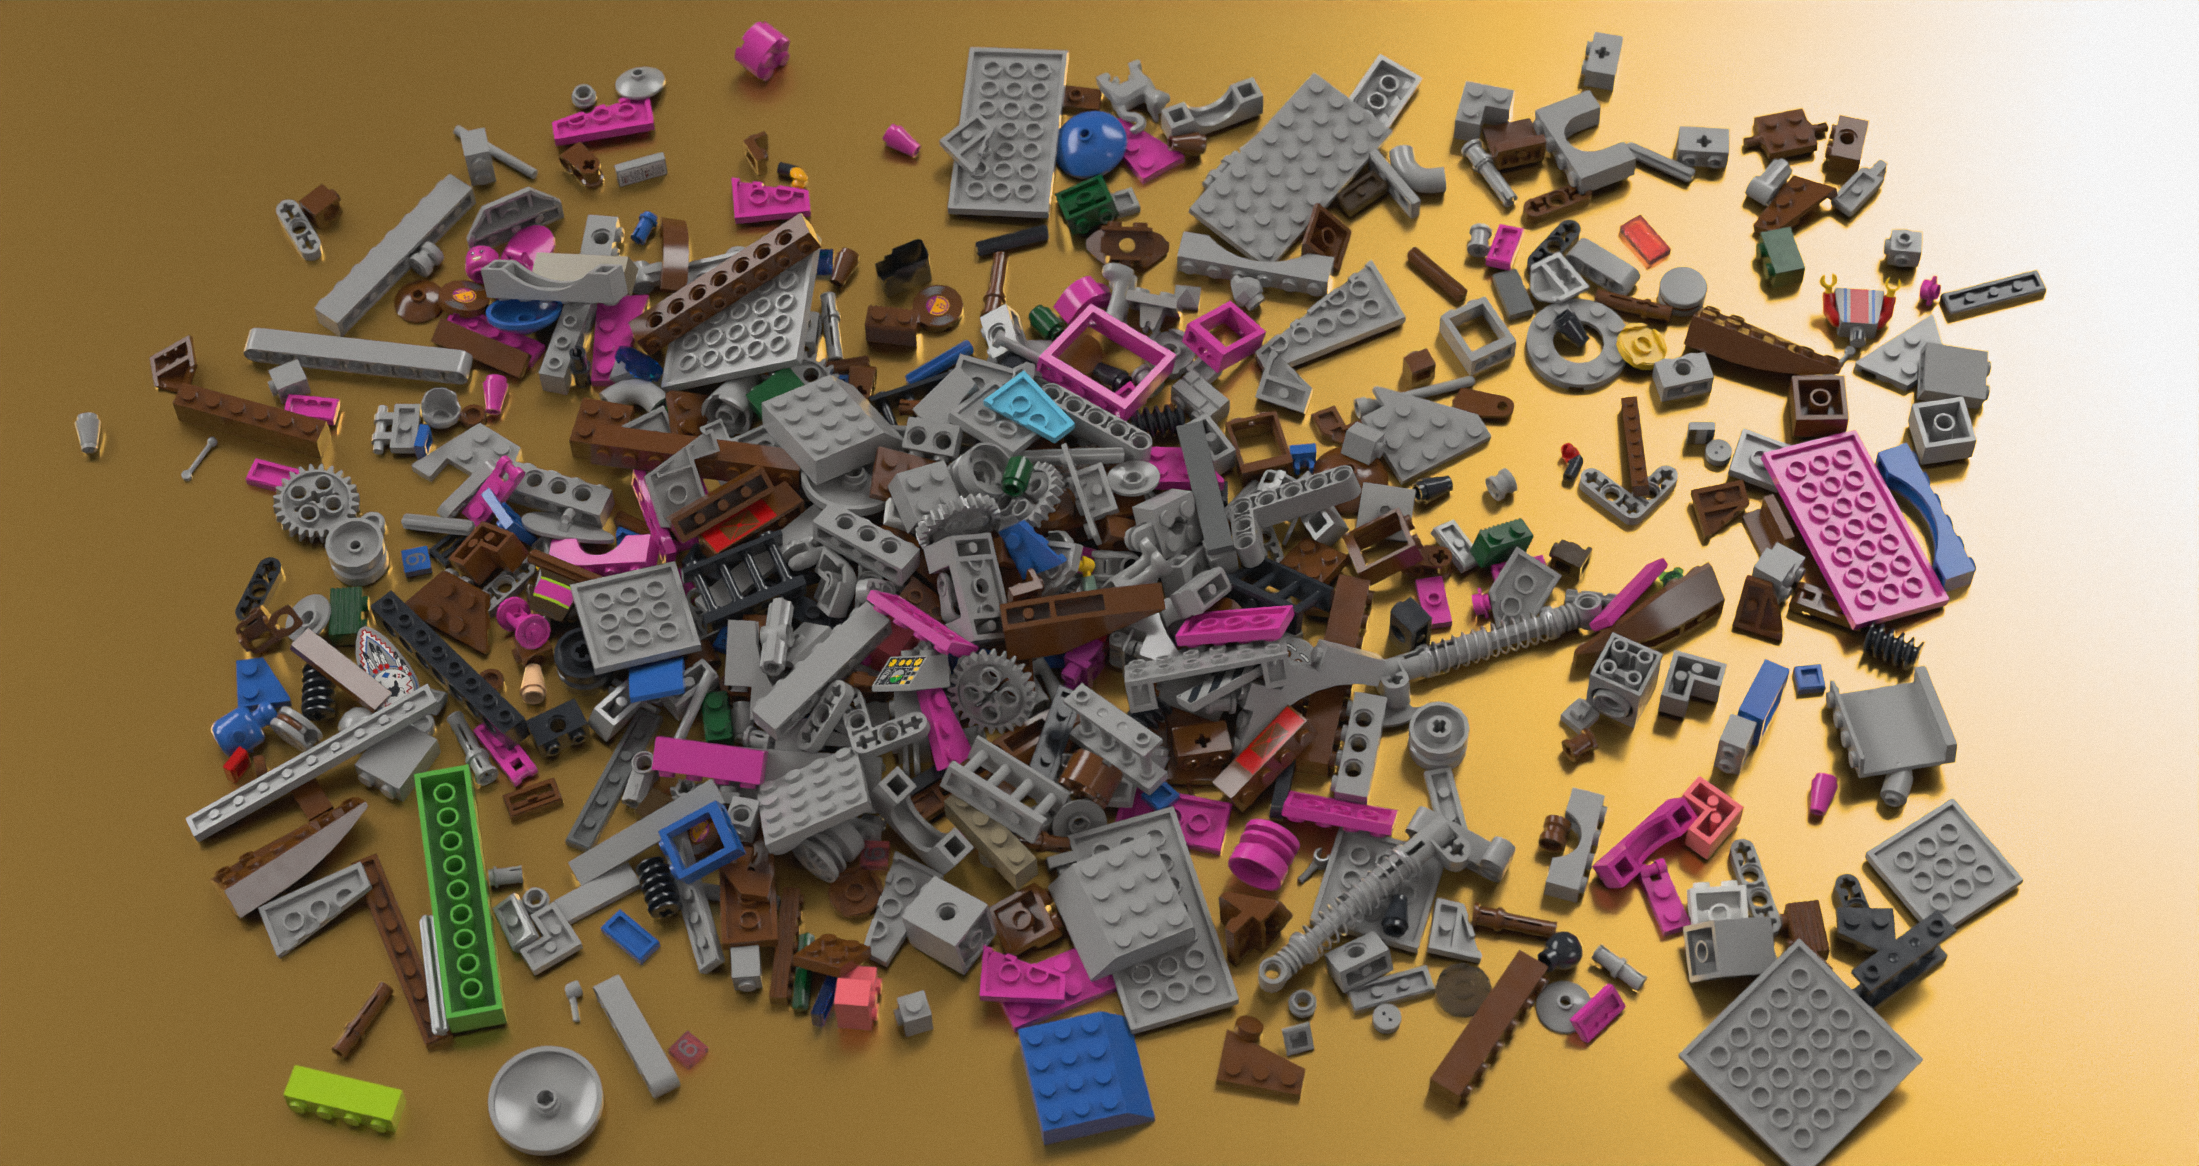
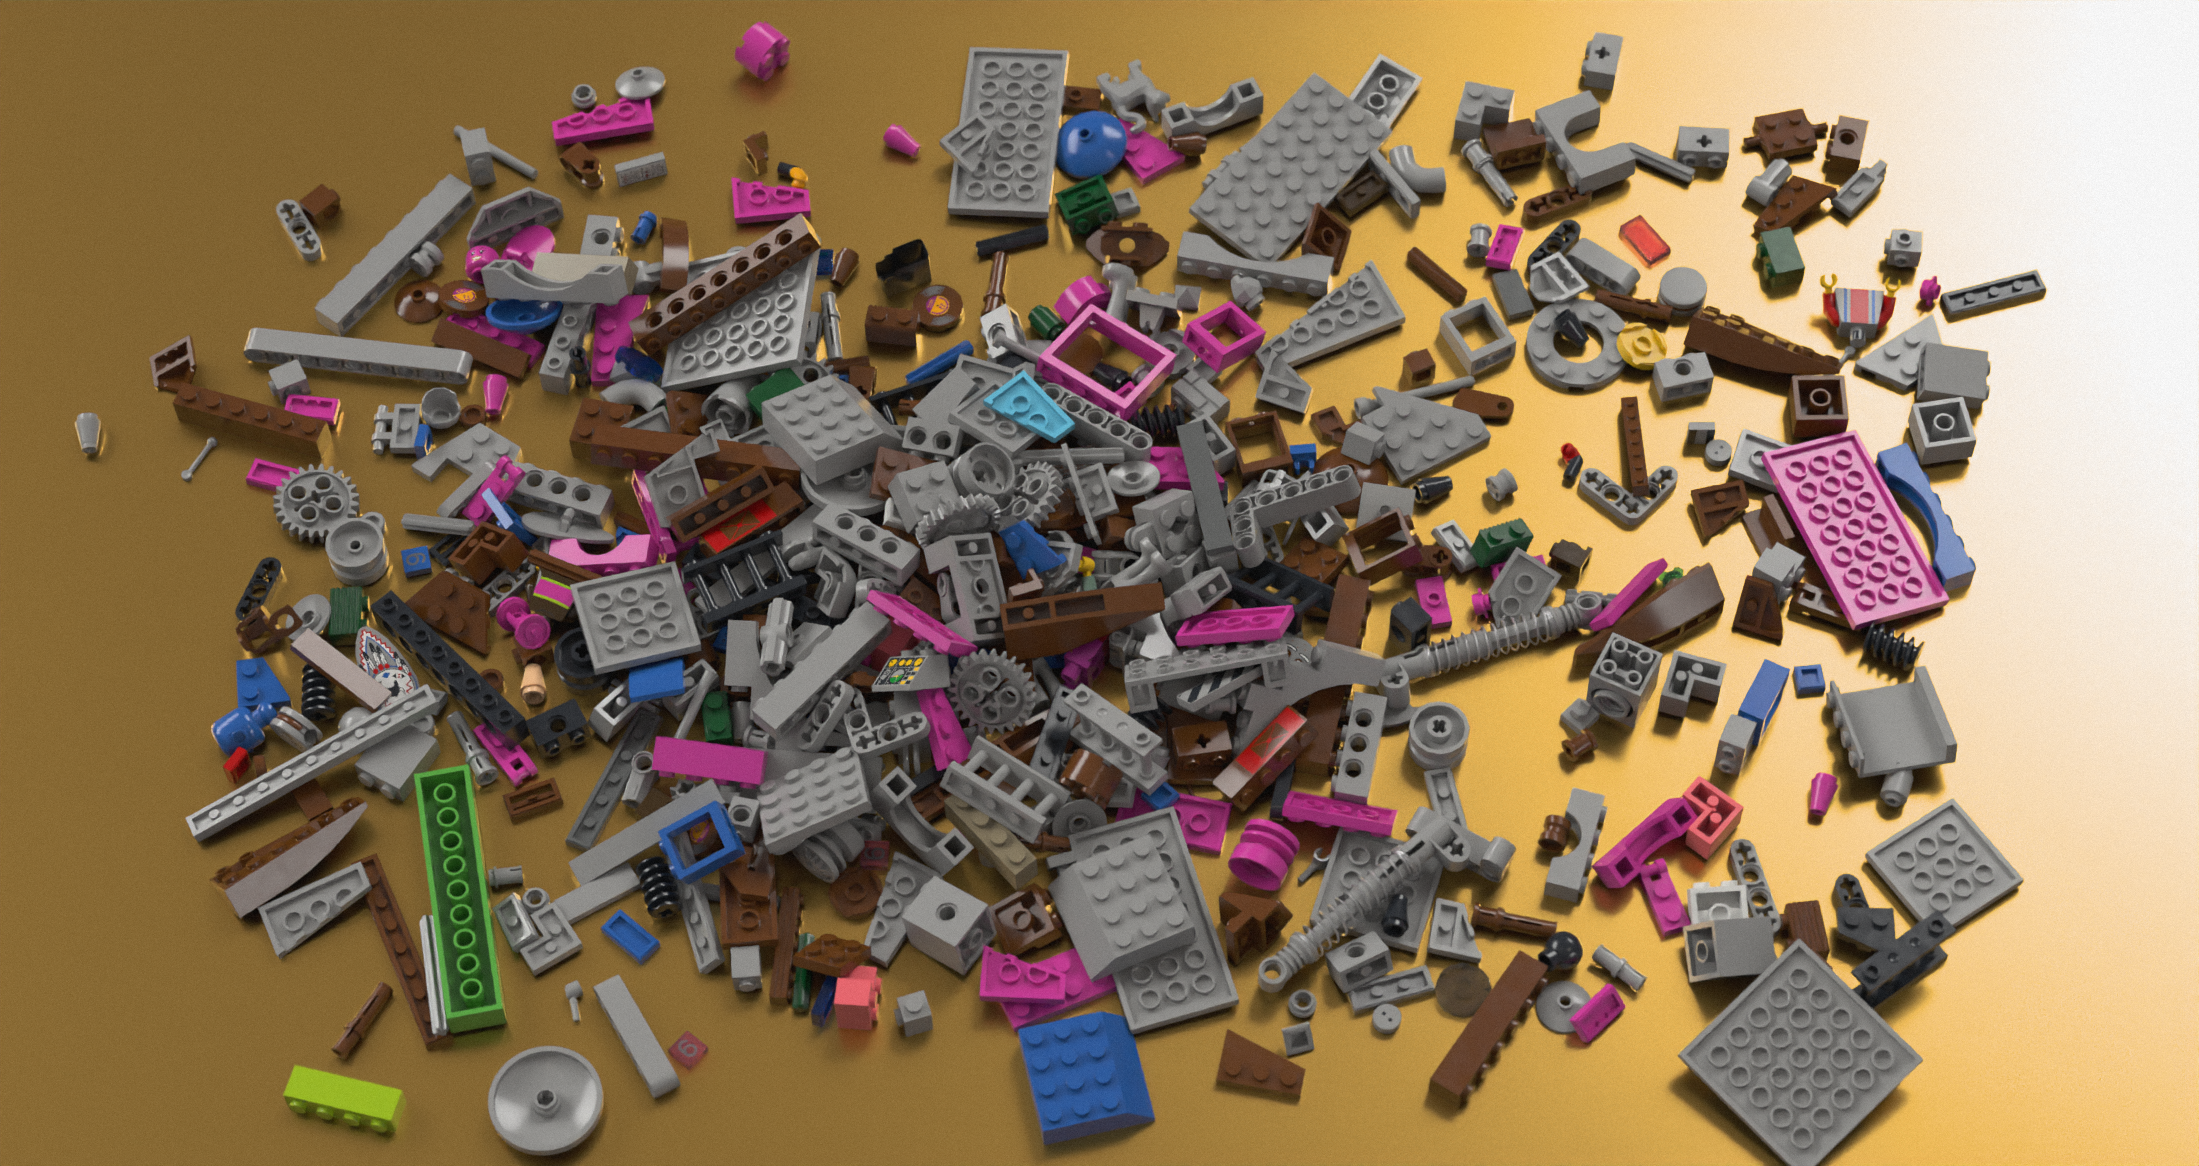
dark green brick [1001,456,1034,497] -> none
reddish brown tile [1234,1015,1264,1041] -> none

